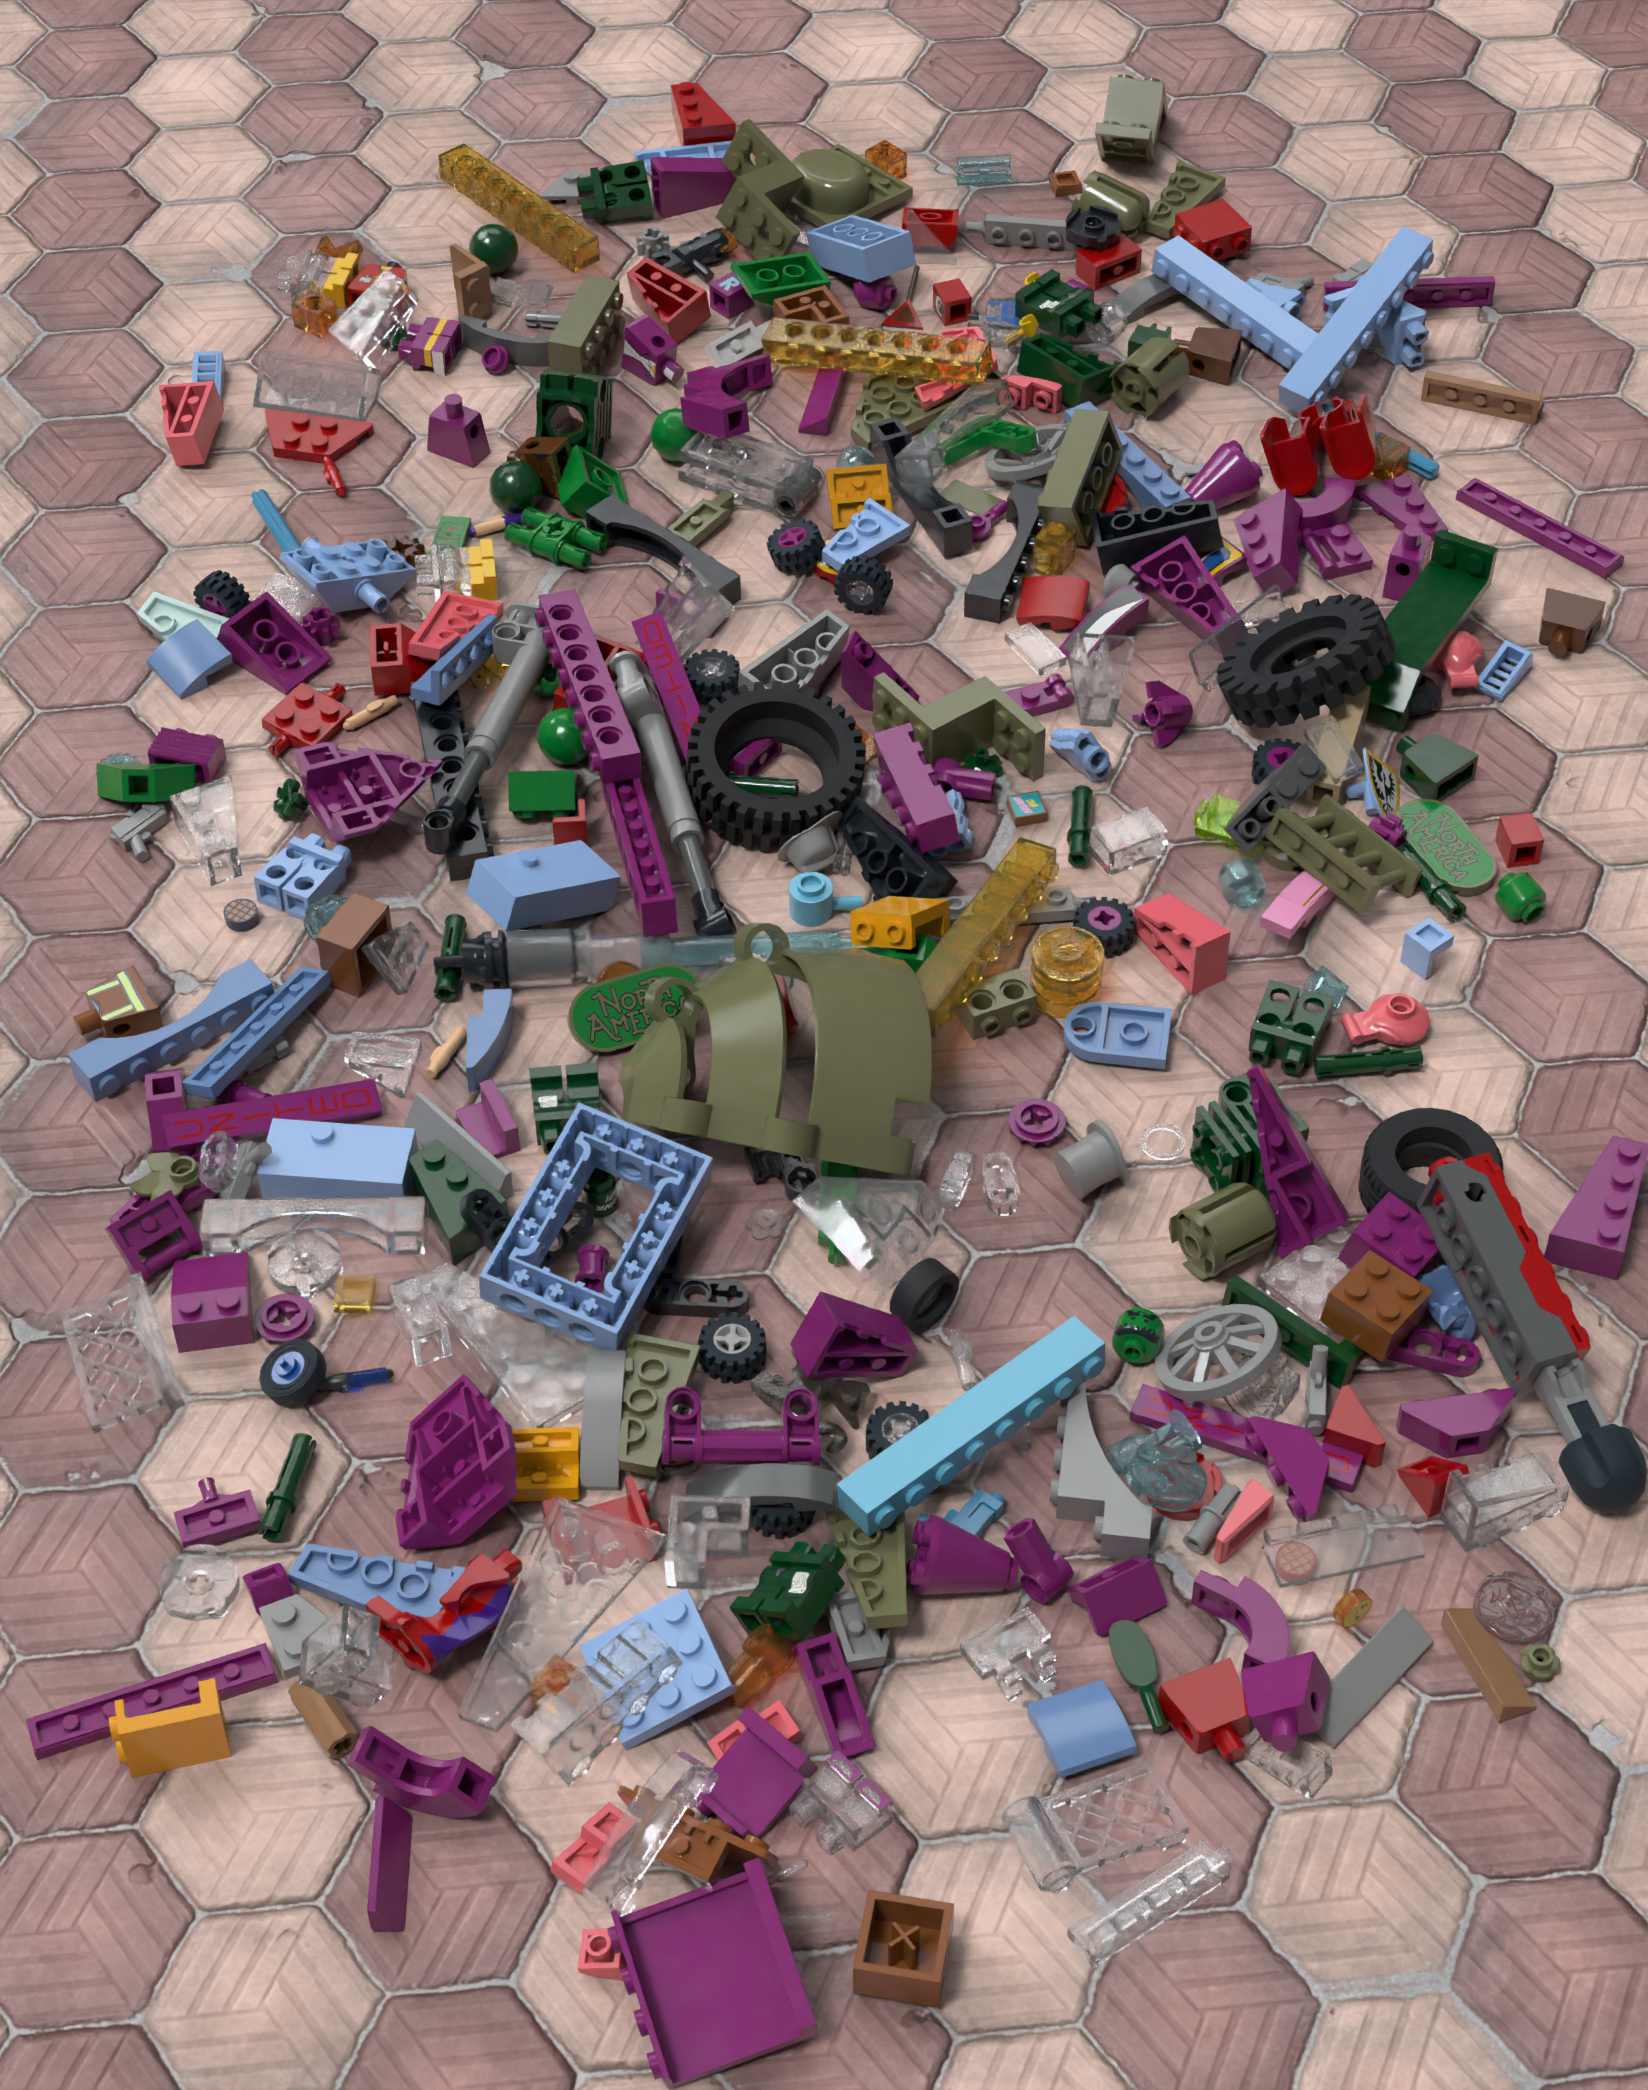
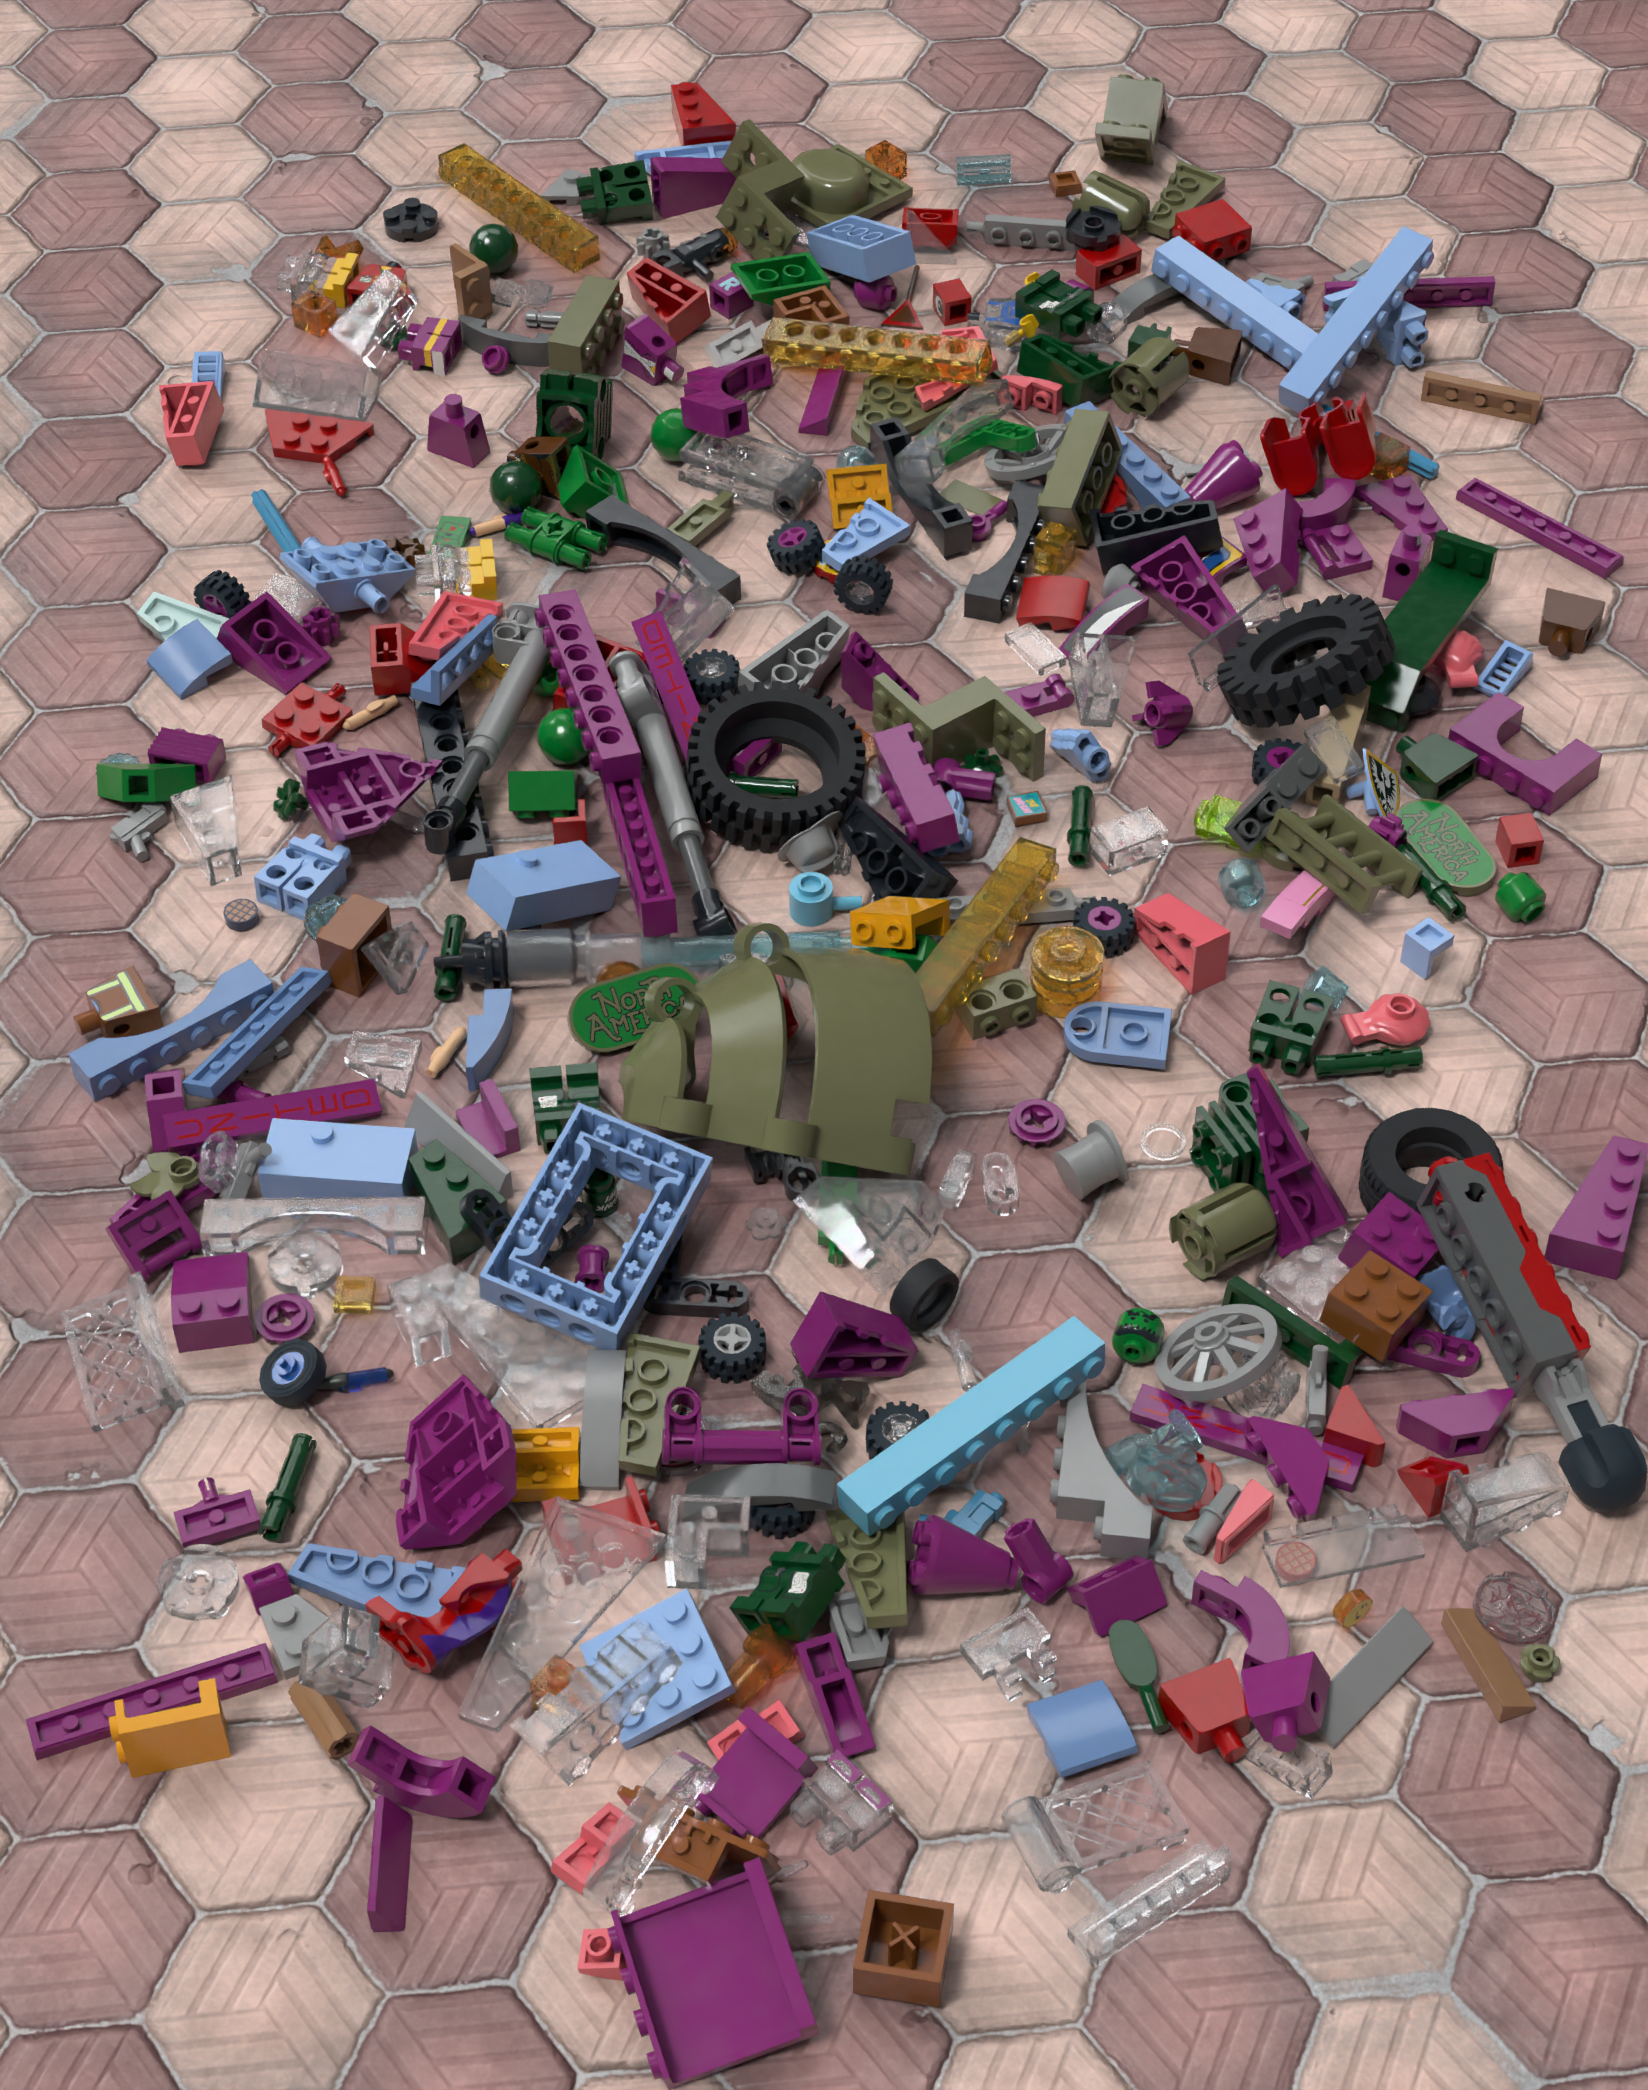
none -> black plate [383,197,439,243]
none -> magenta arch [1448,692,1603,816]

